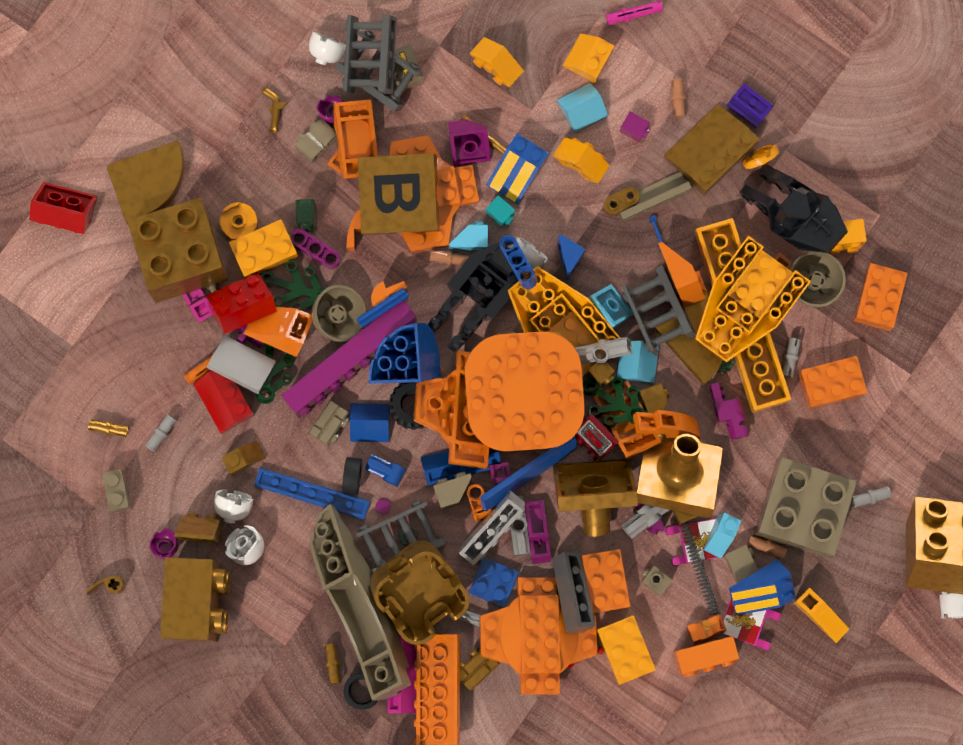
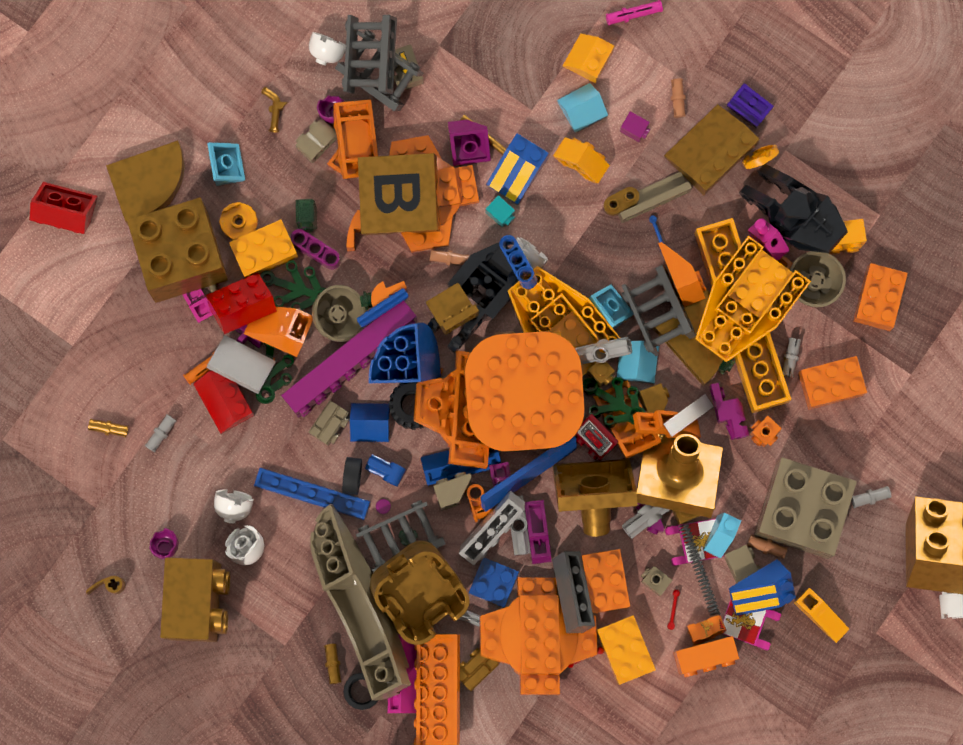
dark tan brick [102,469,132,513] -> none
pearl gold slope [174,513,223,544] -> none
pearl gold slope [221,441,266,476] -> none
medium azure slope [450,222,488,251] -> none
light orange brick [469,37,524,87] -> none
blue slope [557,235,585,279] -> none
none -> medium azure slope [207,142,245,186]
none -> clear green plate [360,291,373,310]
none -> pearl gold bracket [426,283,479,335]
none -> white sticker [664,394,714,437]
none -> red hinge [667,590,680,630]
none -> dark pink torso [748,218,790,261]
none -> orange brick [750,416,782,447]

